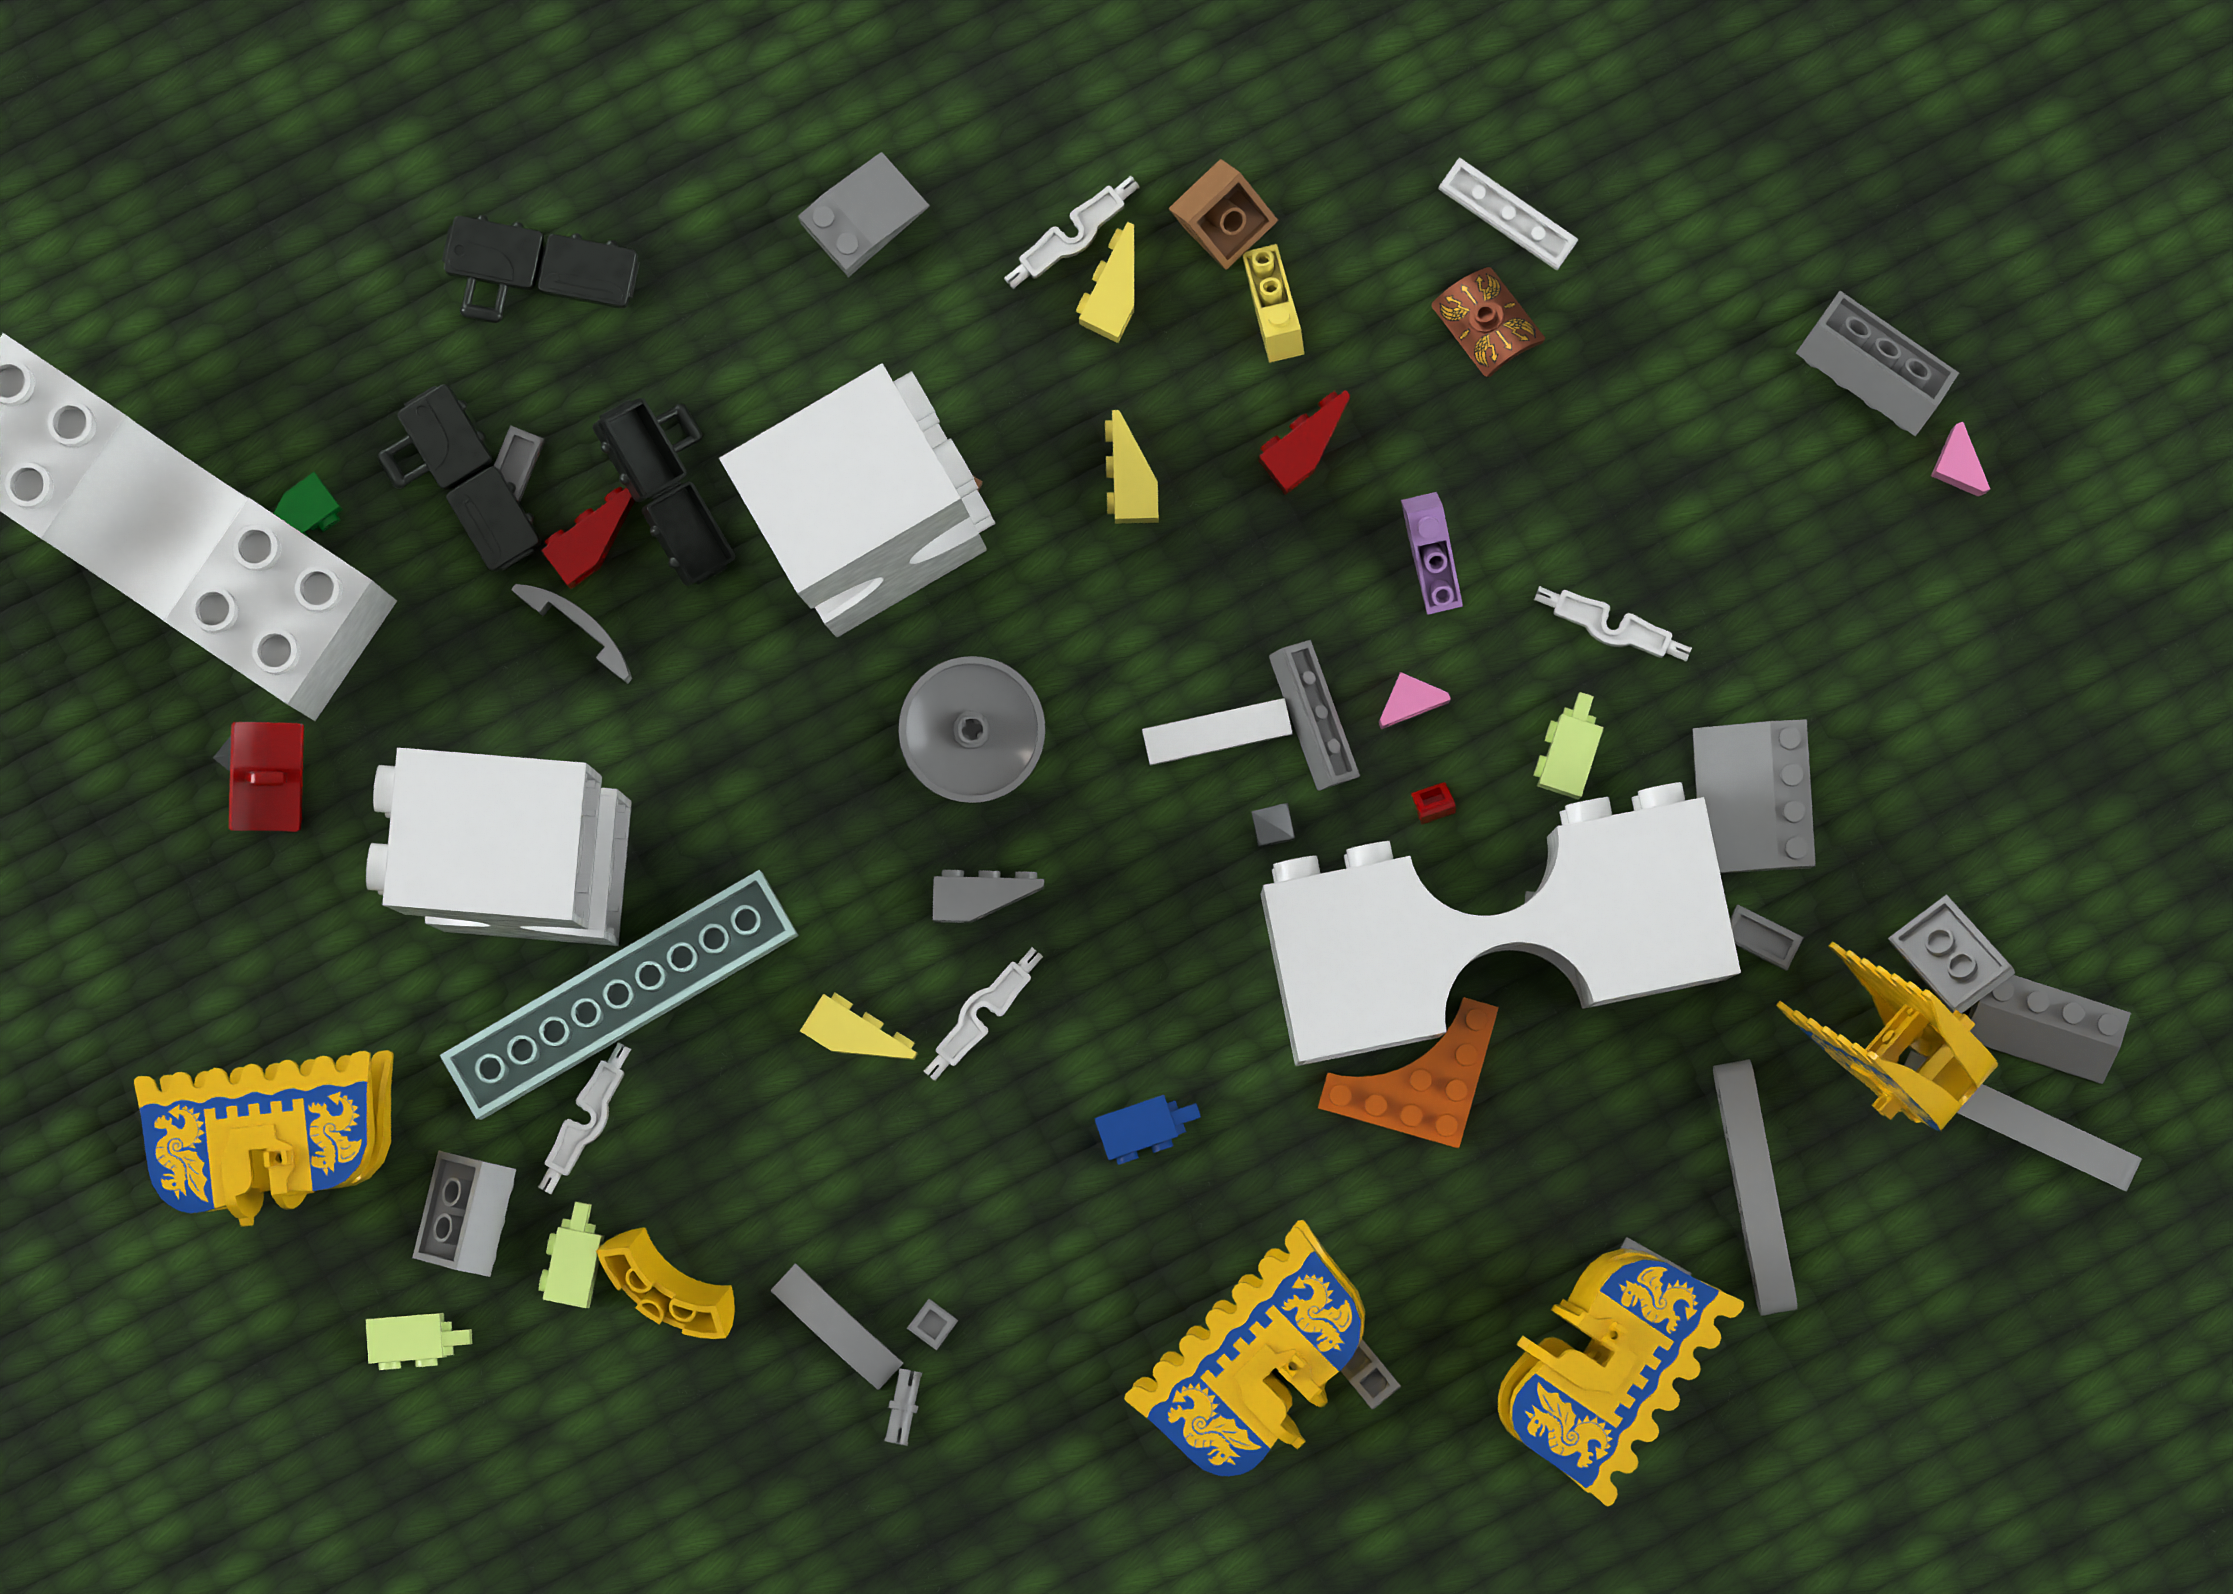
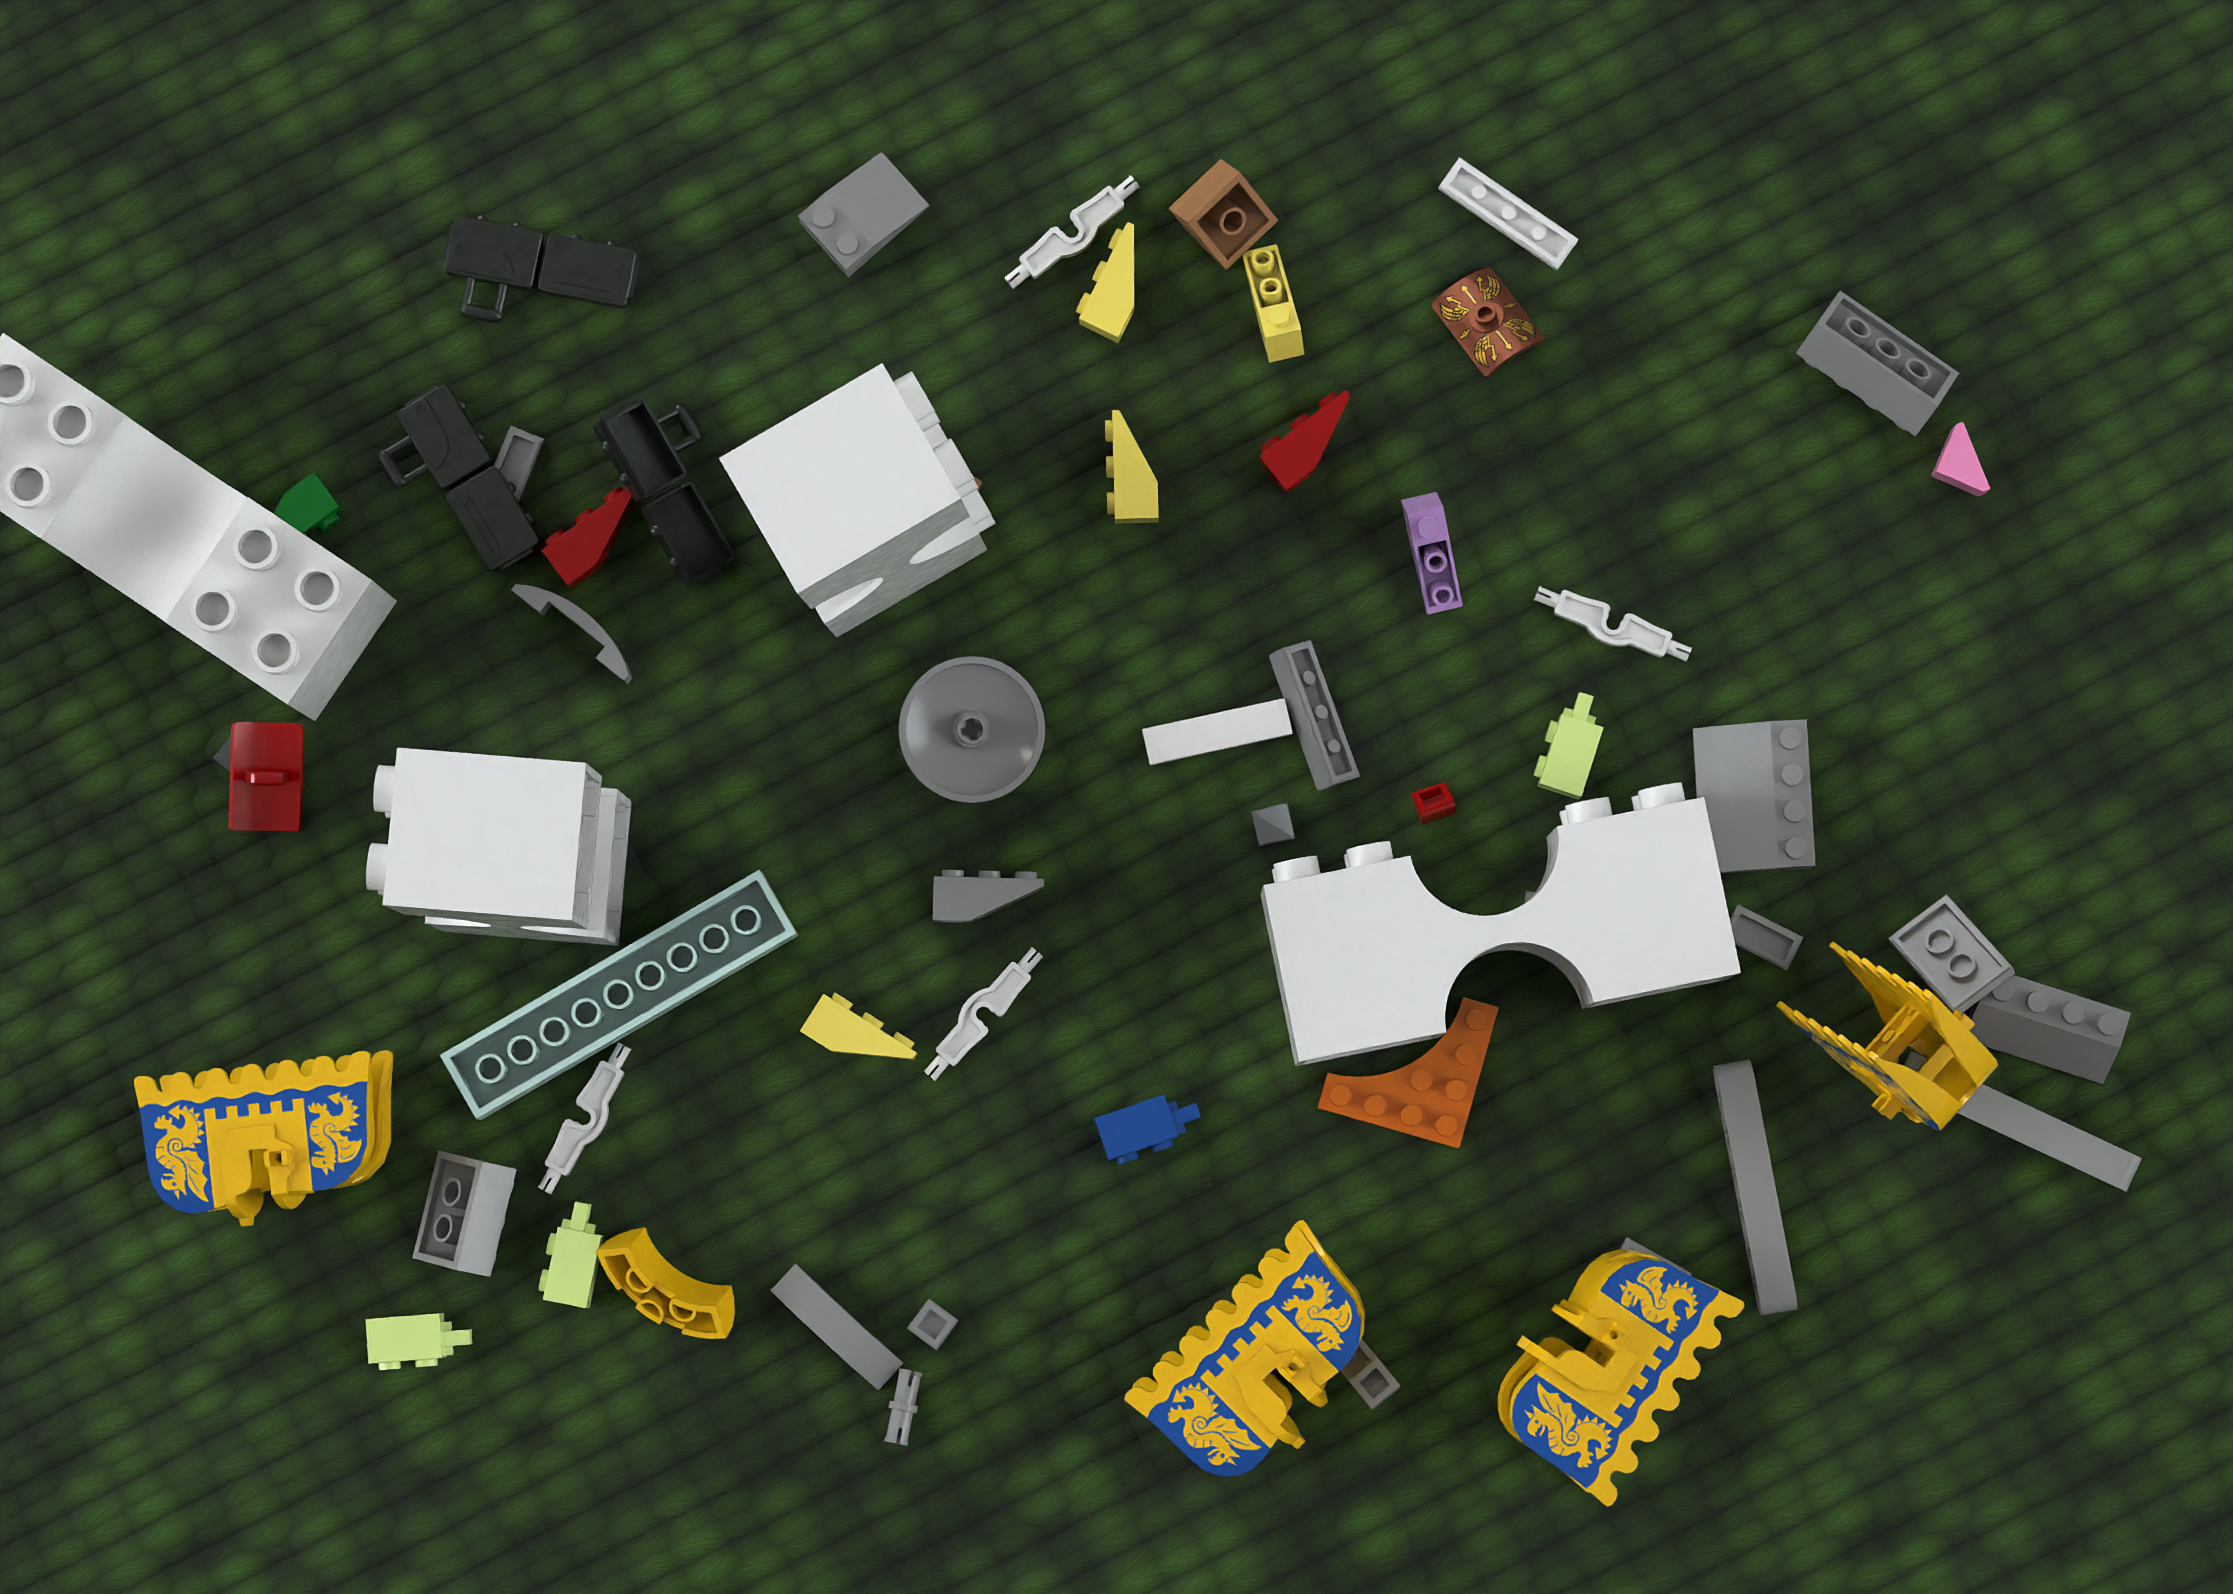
bright pink slope [1379,672,1451,729] -> none

